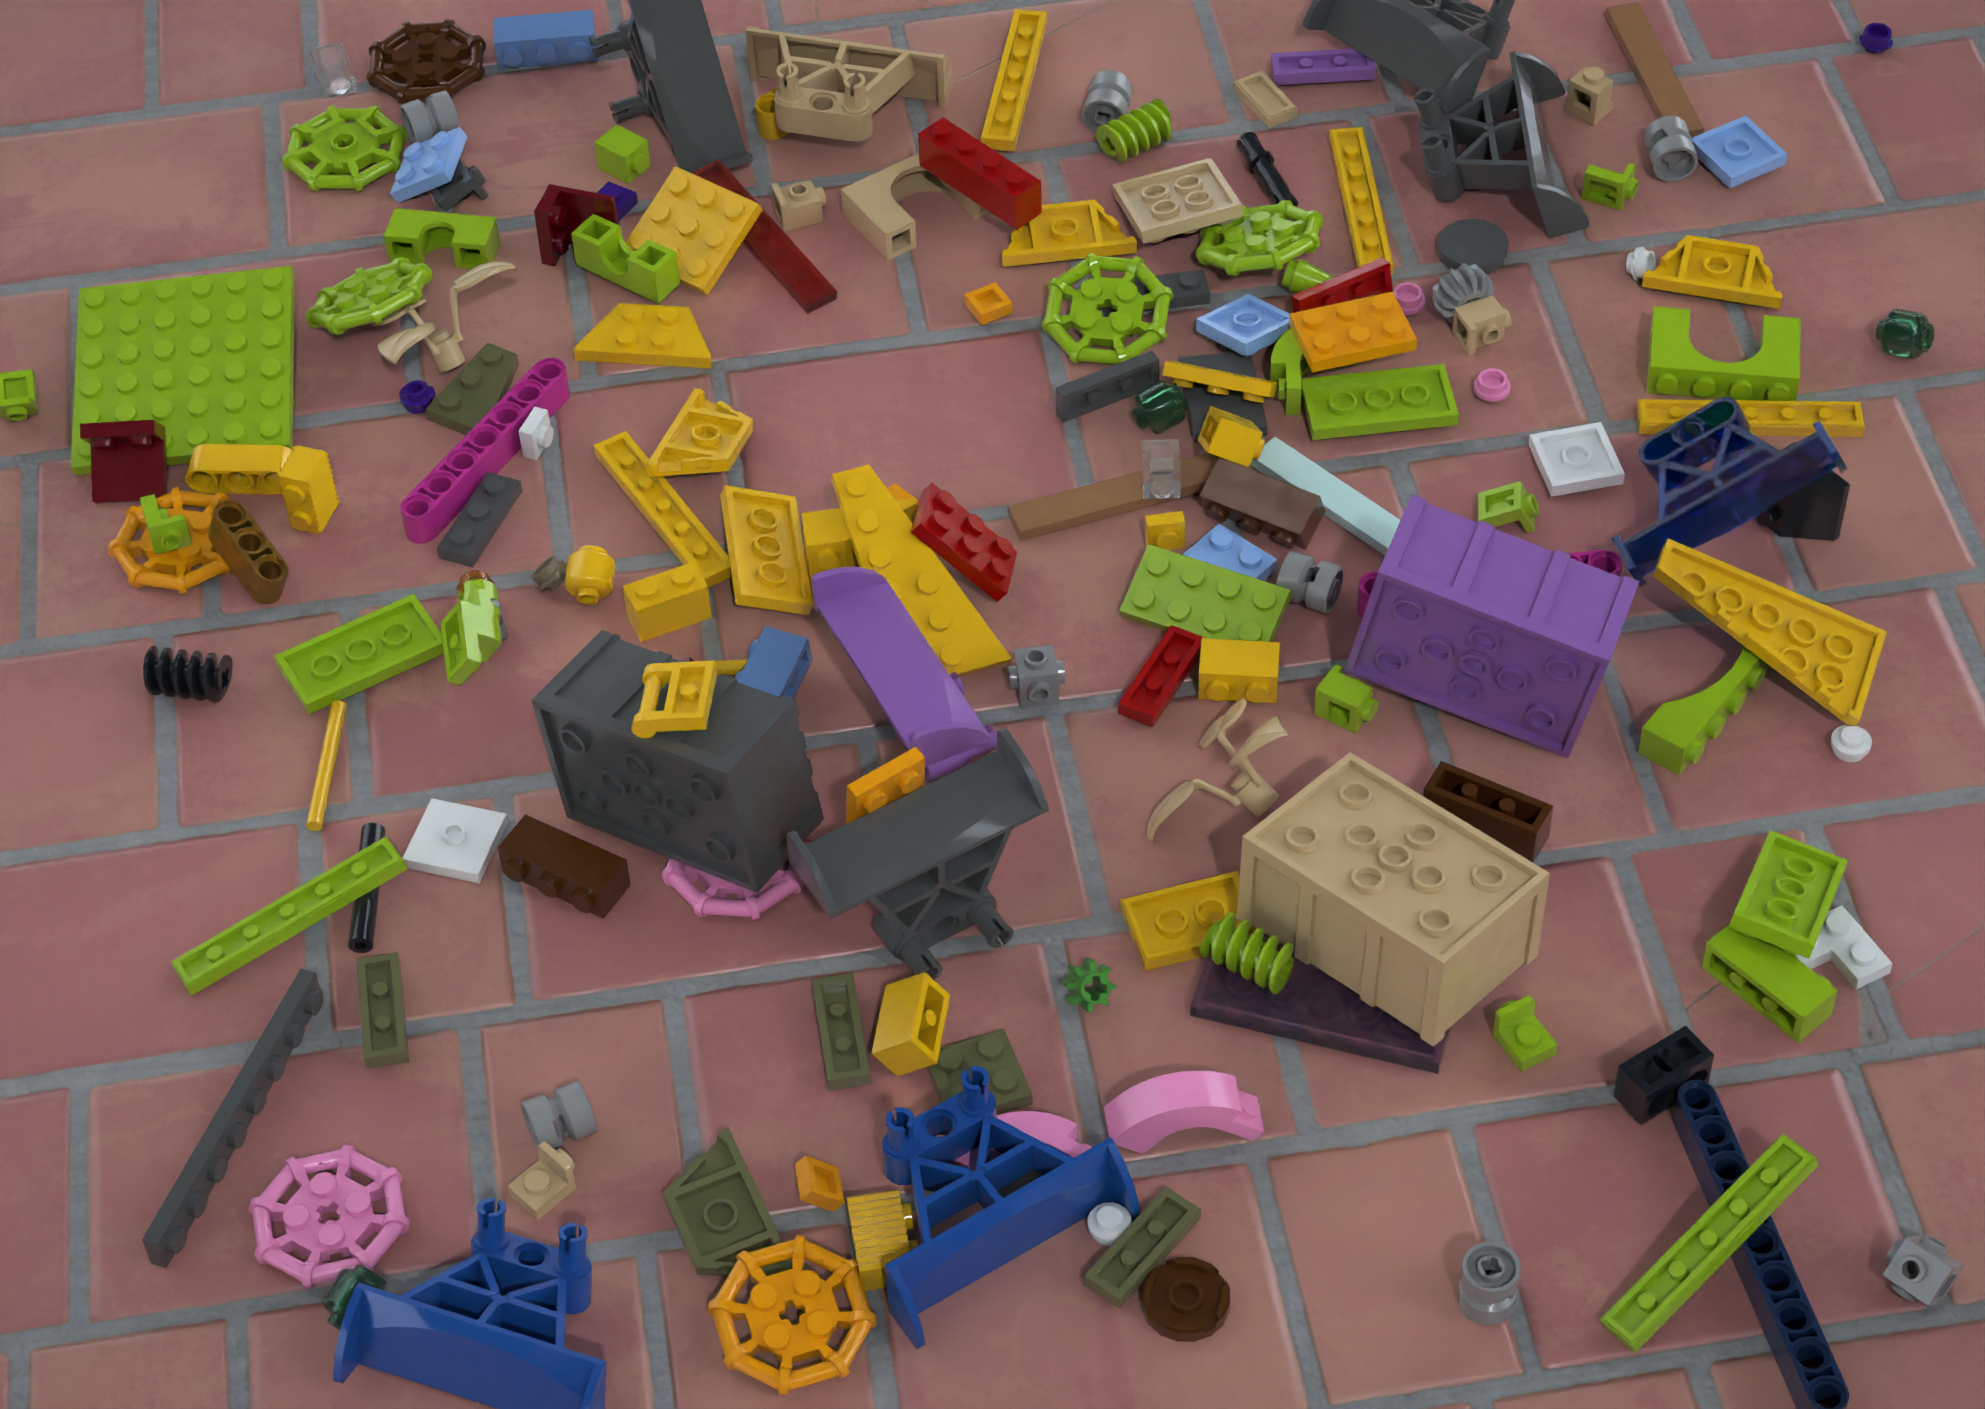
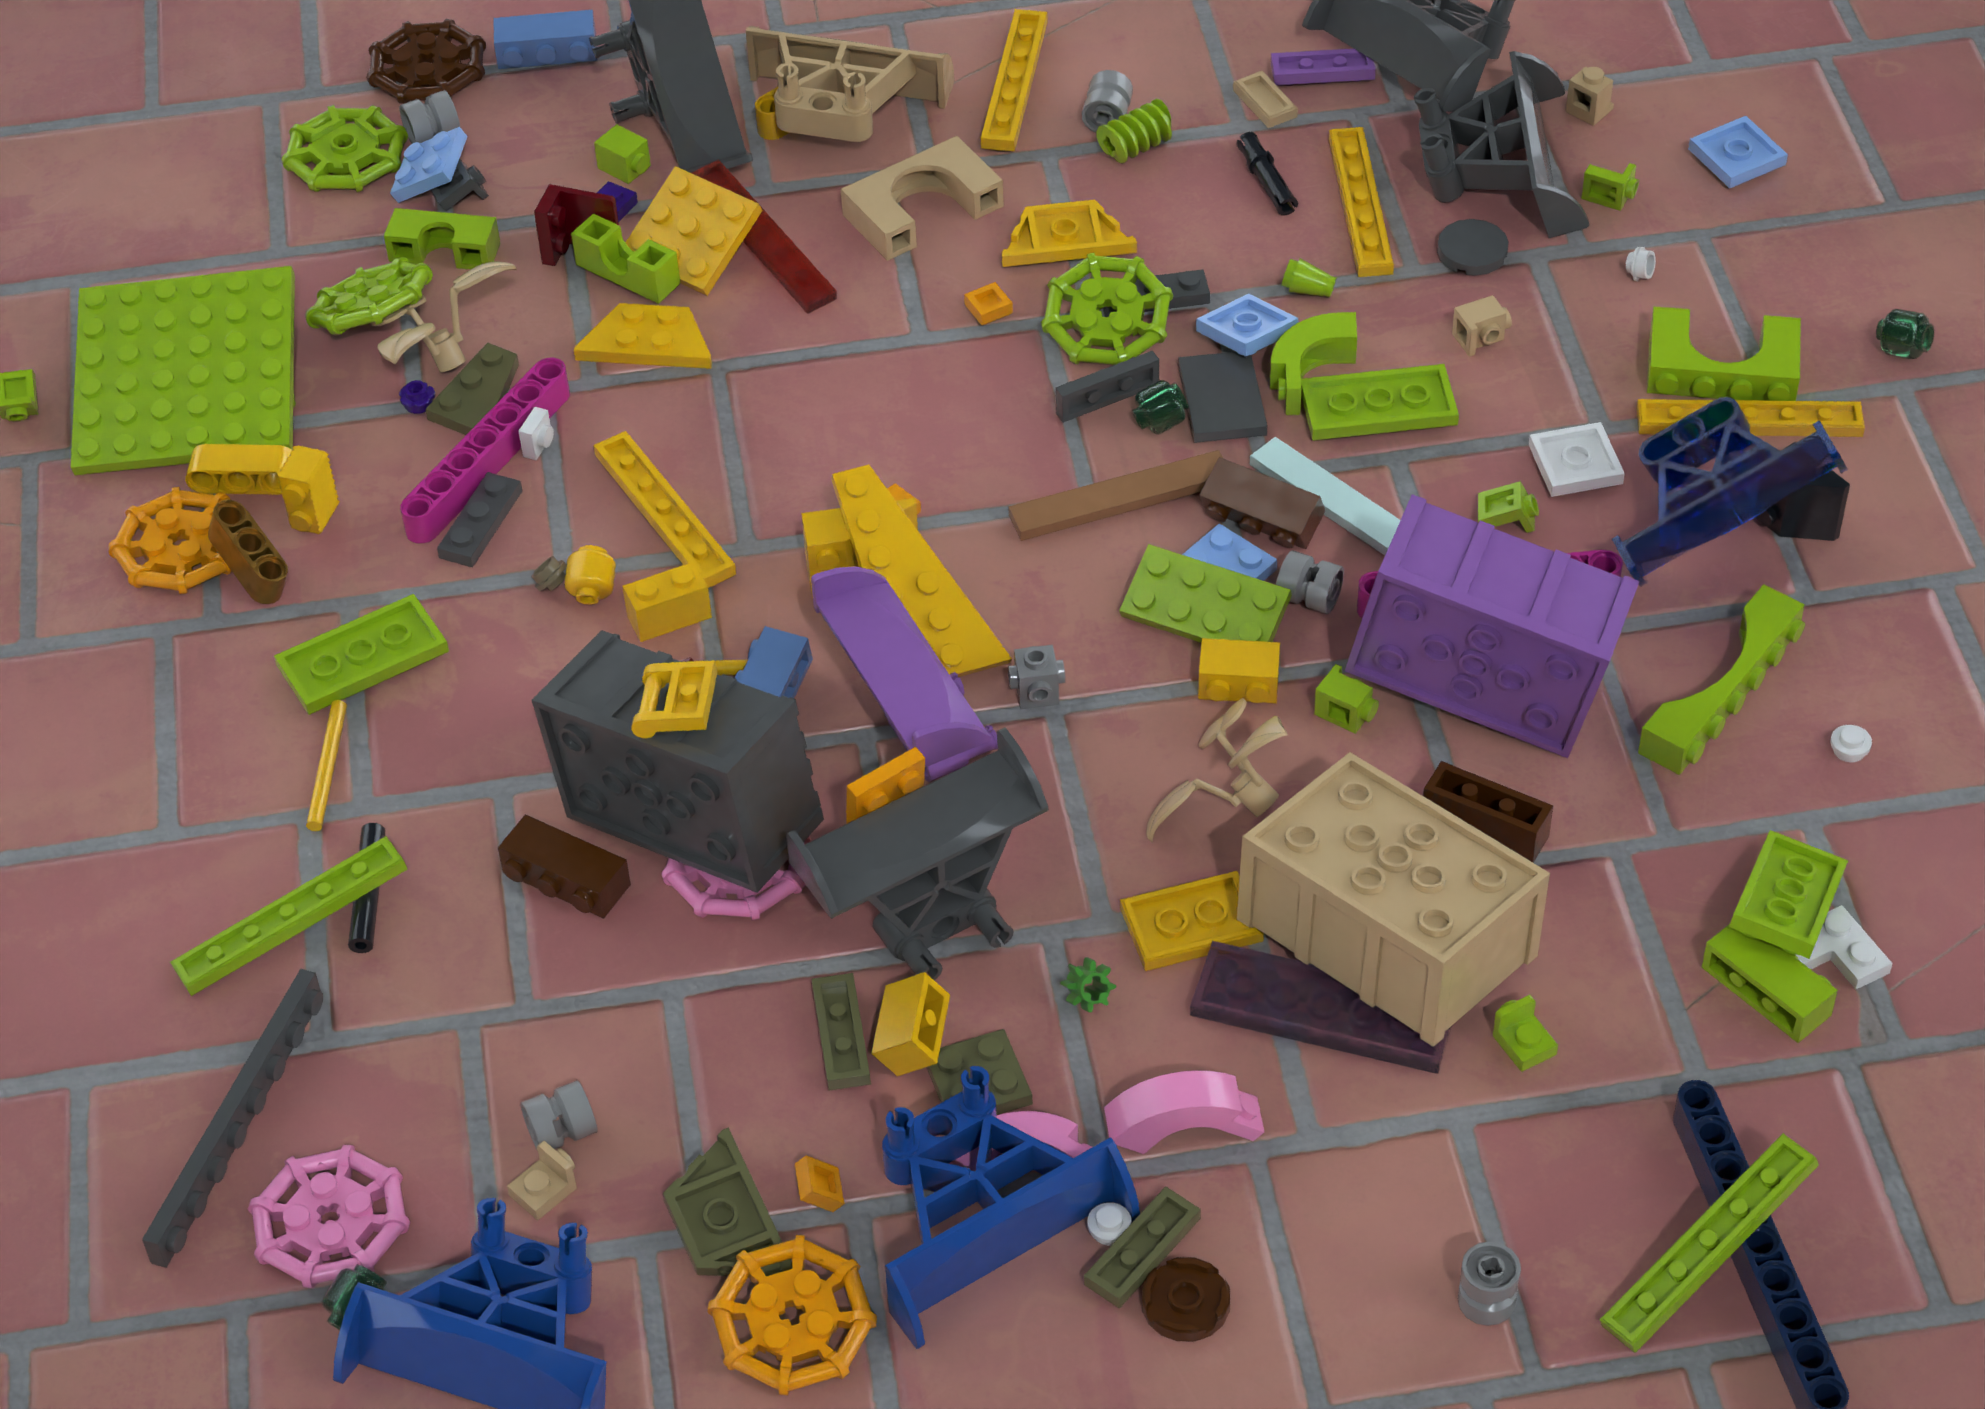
dark red bracket [80,420,167,504] -> none
lime bracket [140,494,192,554] -> none
black piece [143,646,233,703] -> none
clear brick [309,41,357,100] -> none
olive plate [356,952,409,1069] -> none
white plate [402,798,508,884] -> none
lime plate [440,570,508,686] -> none
yellow wing [646,388,753,477] -> none
yellow plate [720,485,813,616] -> none
tan brick [771,179,827,232] -> none
yellow brick [846,1189,918,1292] -> none
red plate [911,482,1017,602] -> none
red brick [918,117,1042,230] -> none
tan plate [1112,158,1244,244] -> none
red plate [1118,625,1205,727] -> none
clear brick [1142,439,1181,499] -> none
yellow plate [1145,511,1185,550] -> none
yellow plate [1162,361,1278,403] -> none
lime plate [1196,200,1324,276] -> none
yellow brick [1197,406,1265,468] -> none
lime piece [1200,912,1294,994] -> none
light orange plate [1289,292,1417,373] -> none
red plate [1291,258,1393,313] -> none
bright pink plate [1393,282,1425,315] -> none
light grey gear [1432,263,1495,324] -> none
bright pink plate [1473,368,1511,402] -> none
medium nougat tile [1605,2,1704,138] -> none
black brick [1613,1026,1714,1125] -> none
yellow wing [1642,235,1783,309] -> none
light grey wheel [1644,116,1698,182] -> none
yellow wing [1653,538,1887,726] -> none
dark purple plate [1859,23,1893,54] -> none
light grey brick [1883,1234,1965,1306] -> none

